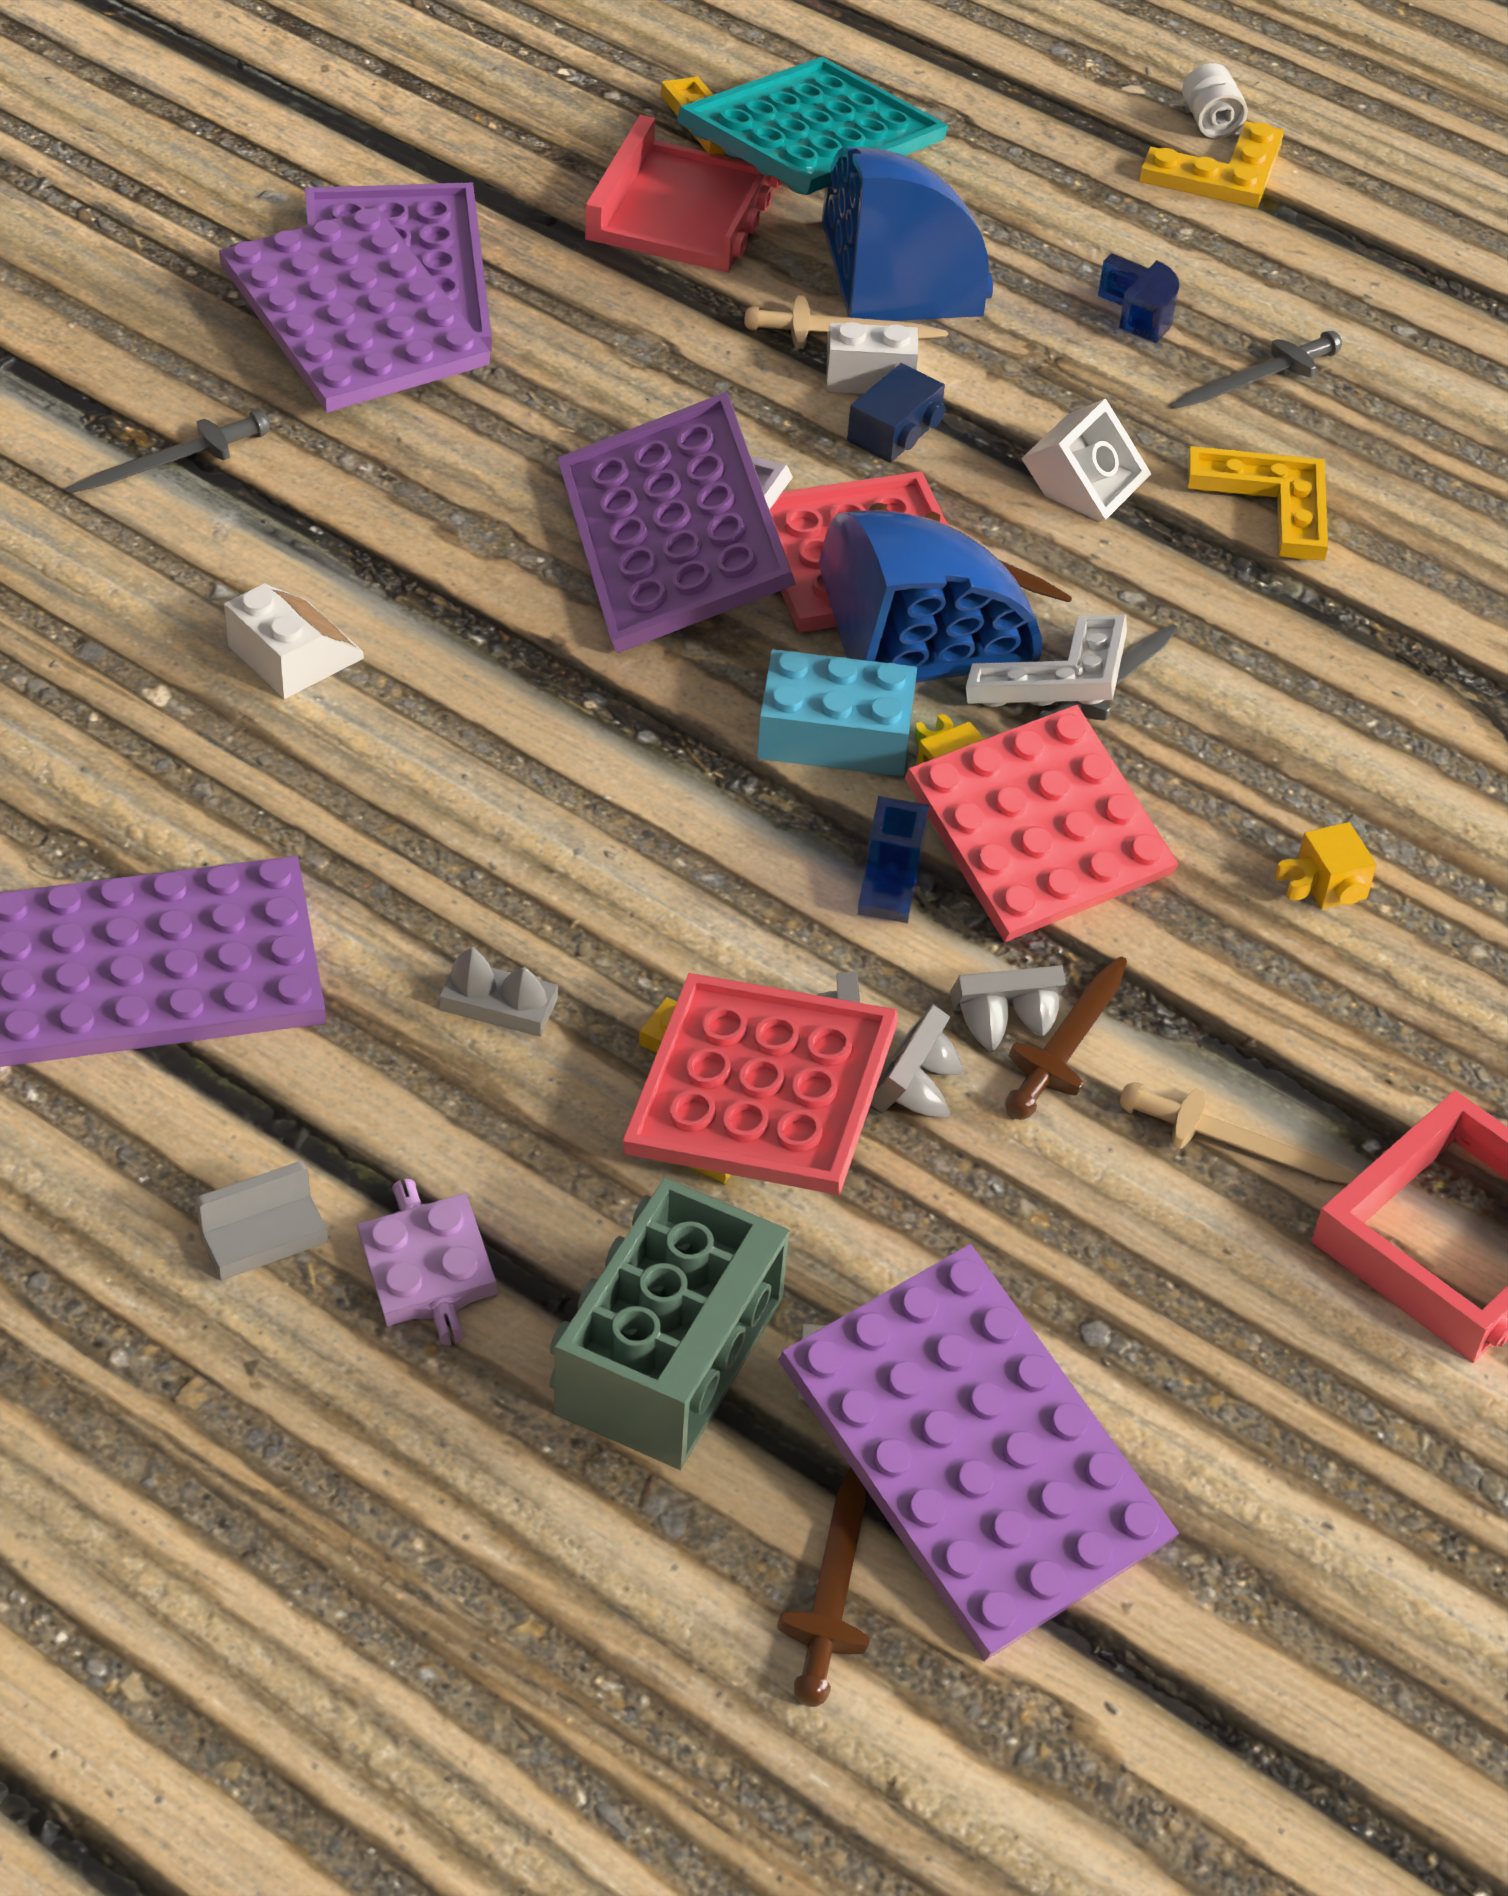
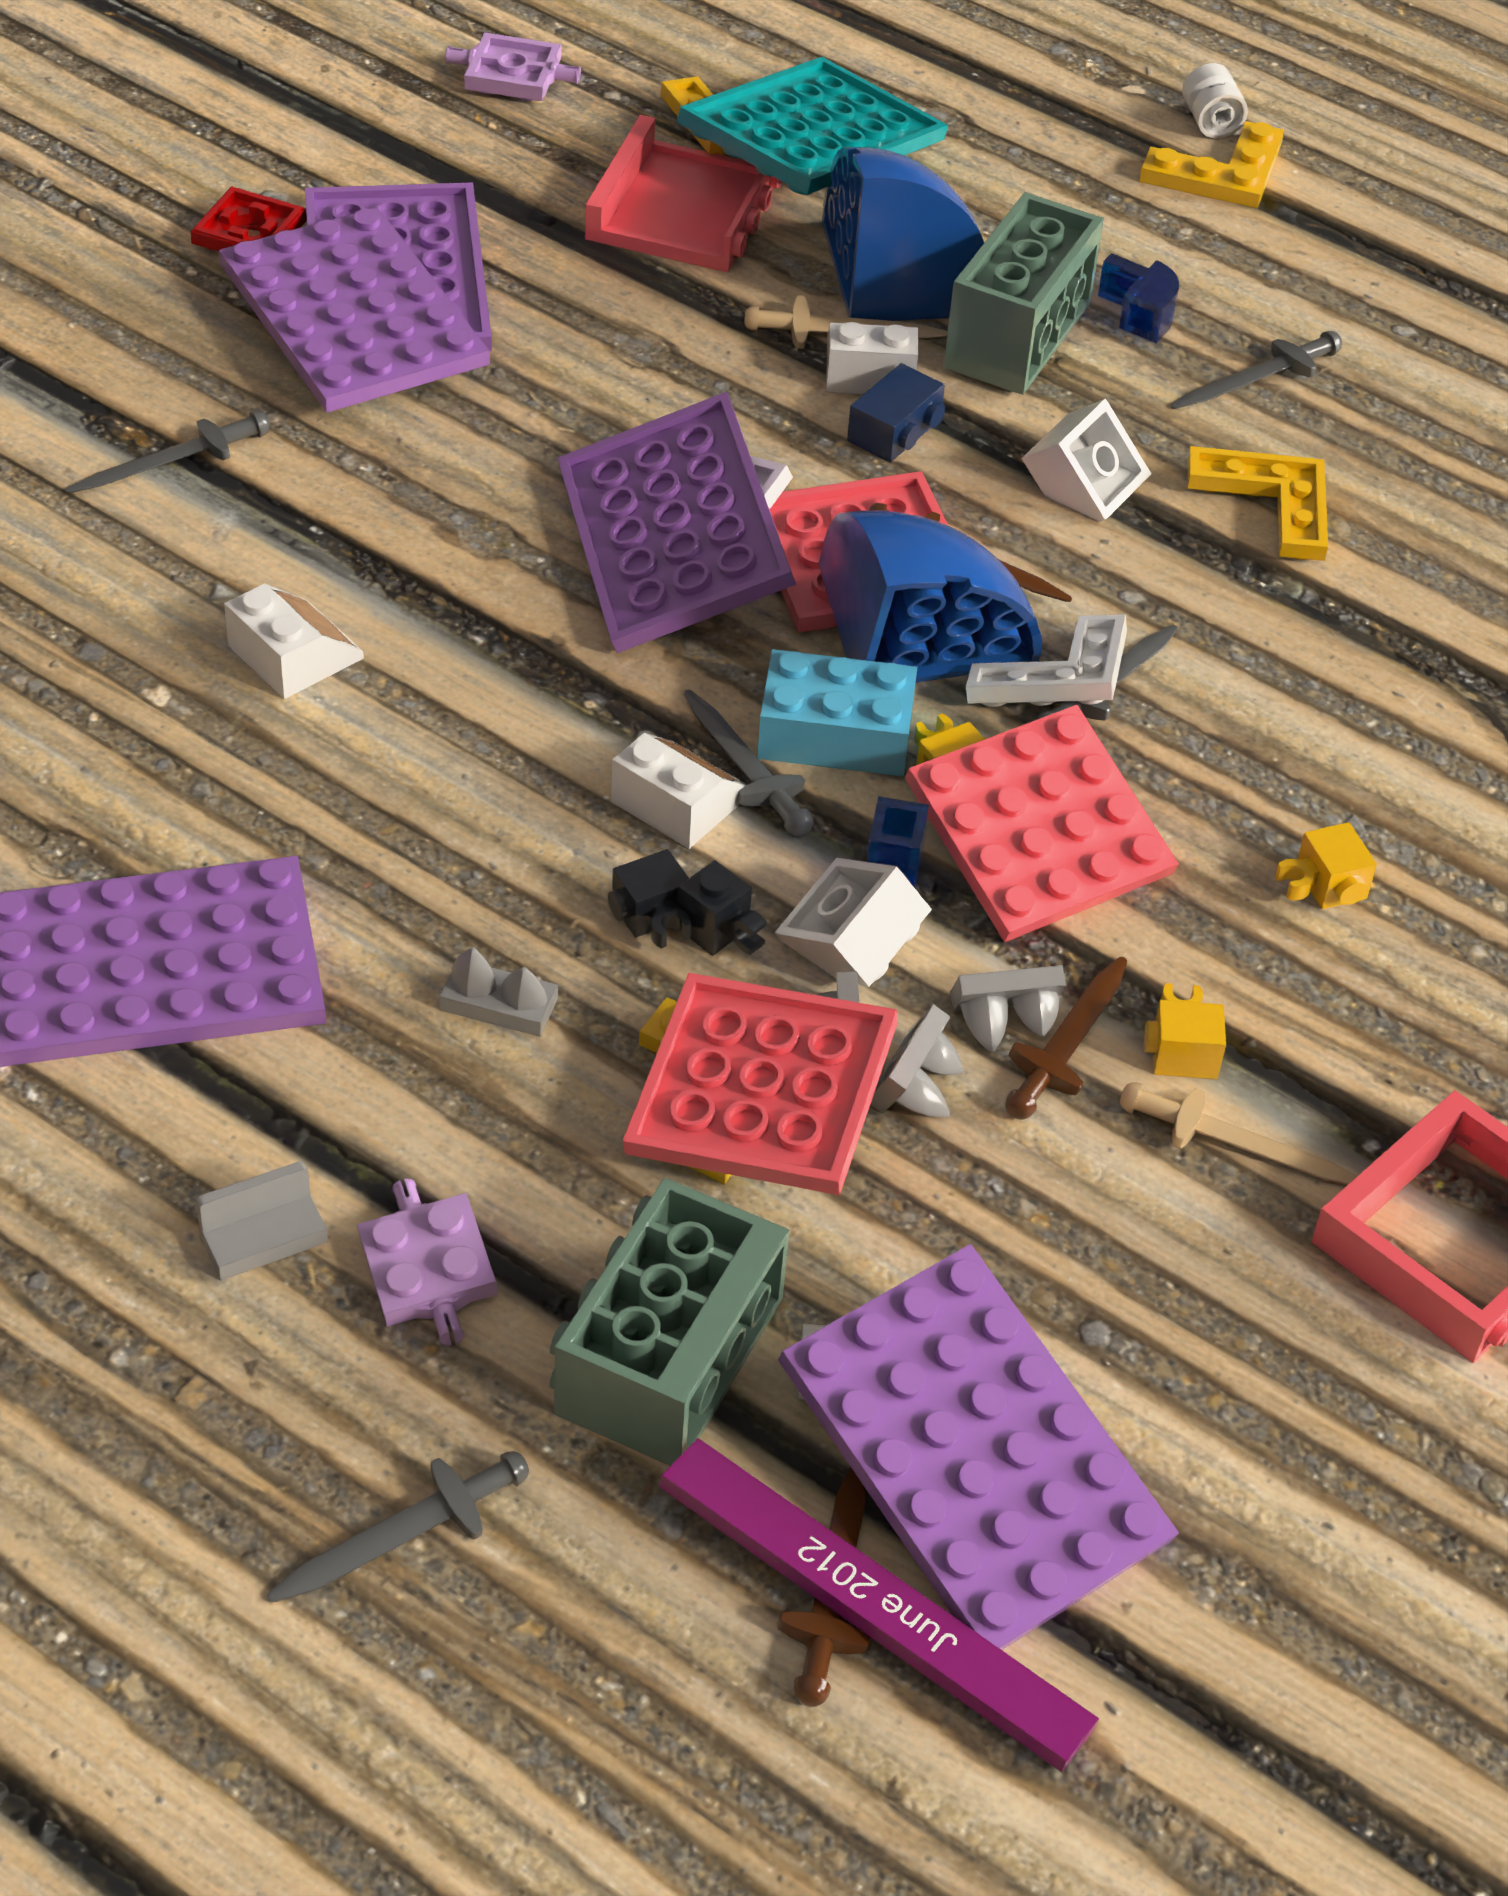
none -> red piece [190,186,307,252]
none -> dark grey sword [267,1451,529,1602]
none -> lavender plate [445,32,581,101]
none -> black brick [608,849,691,949]
none -> white slope [611,733,747,849]
none -> magenta tile [659,1438,1099,1772]
none -> black brick [677,860,767,956]
none -> dark grey sword [684,689,813,836]
none -> white slope [774,858,932,987]
none -> sand green brick [944,192,1104,395]
none -> yellow brick [1144,983,1226,1079]

